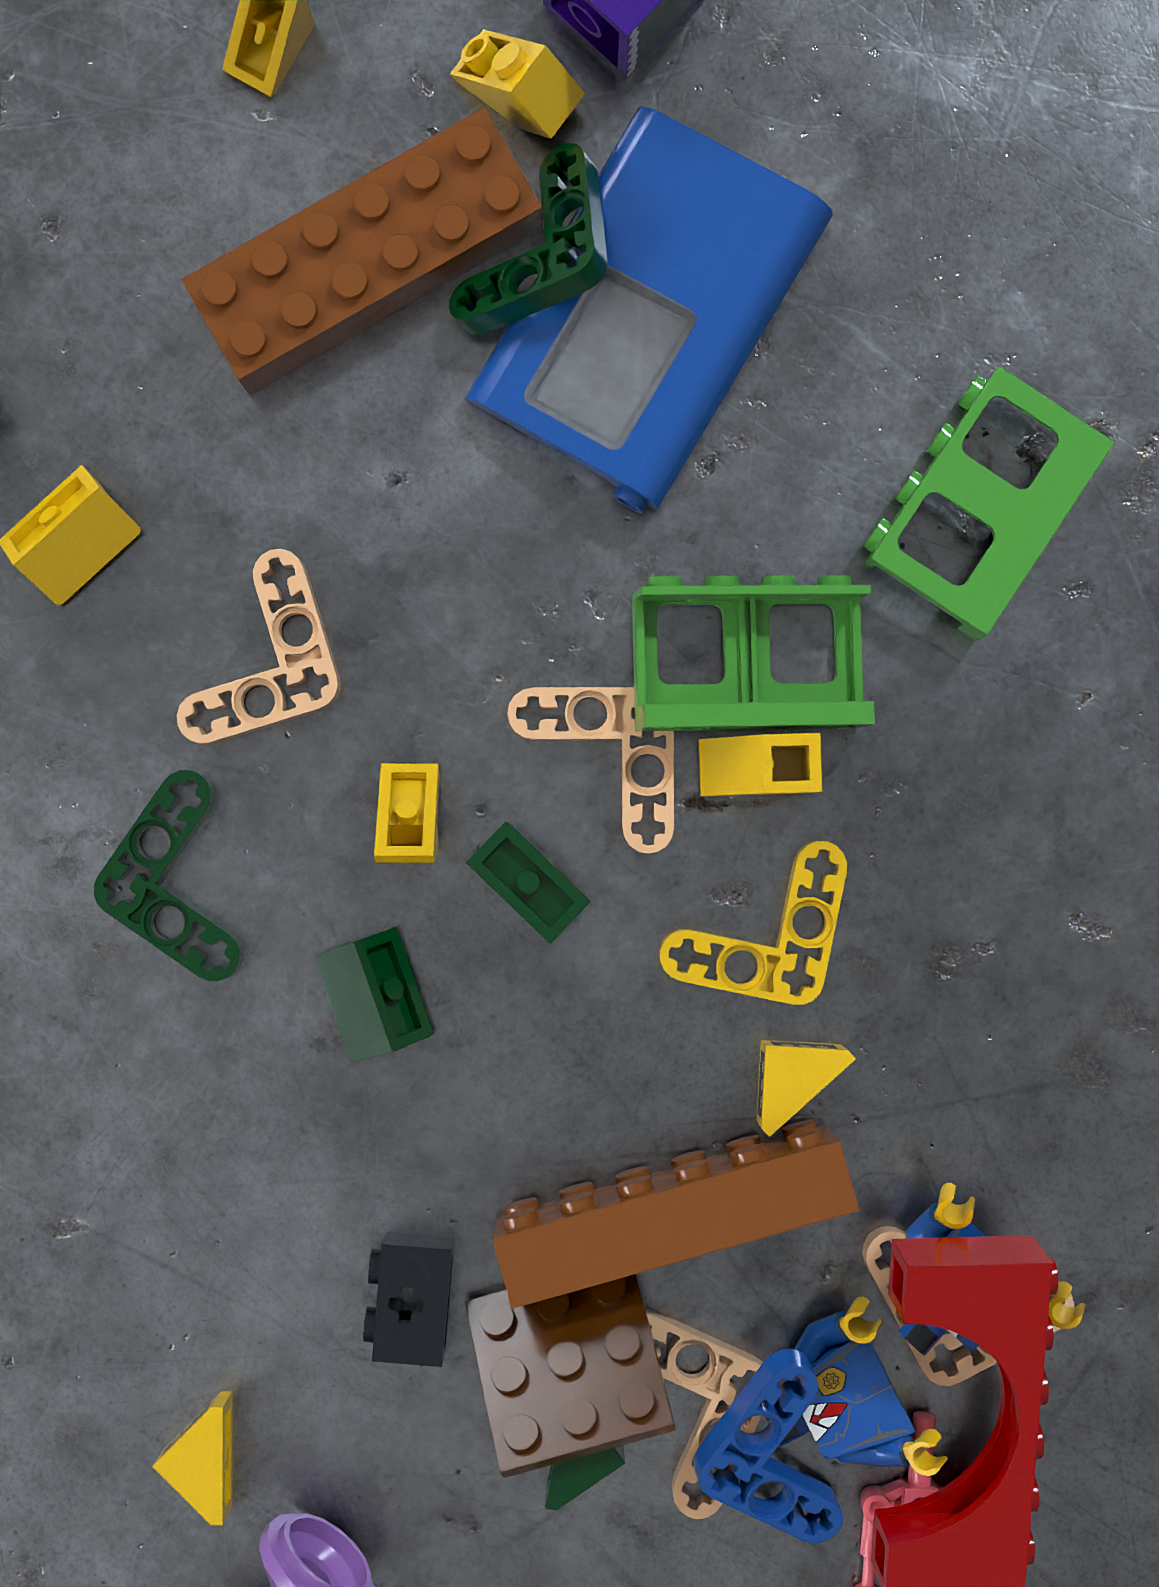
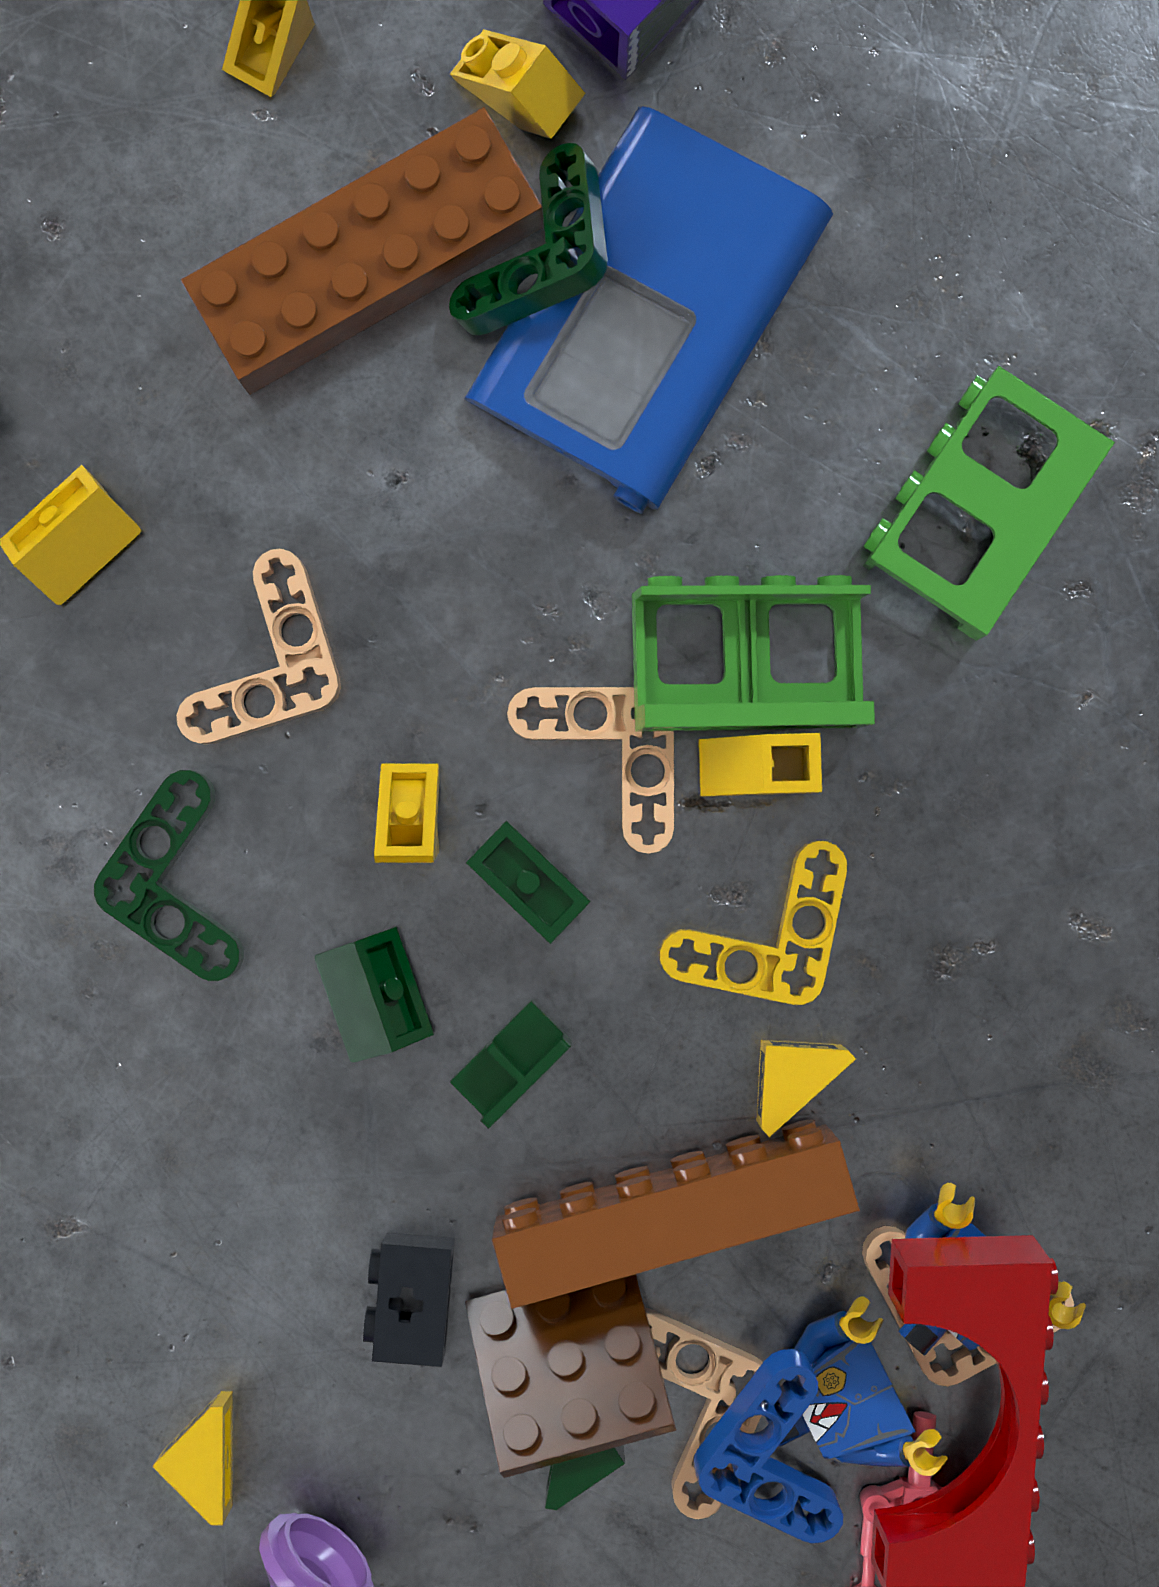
none -> dark green panel [450,999,572,1129]

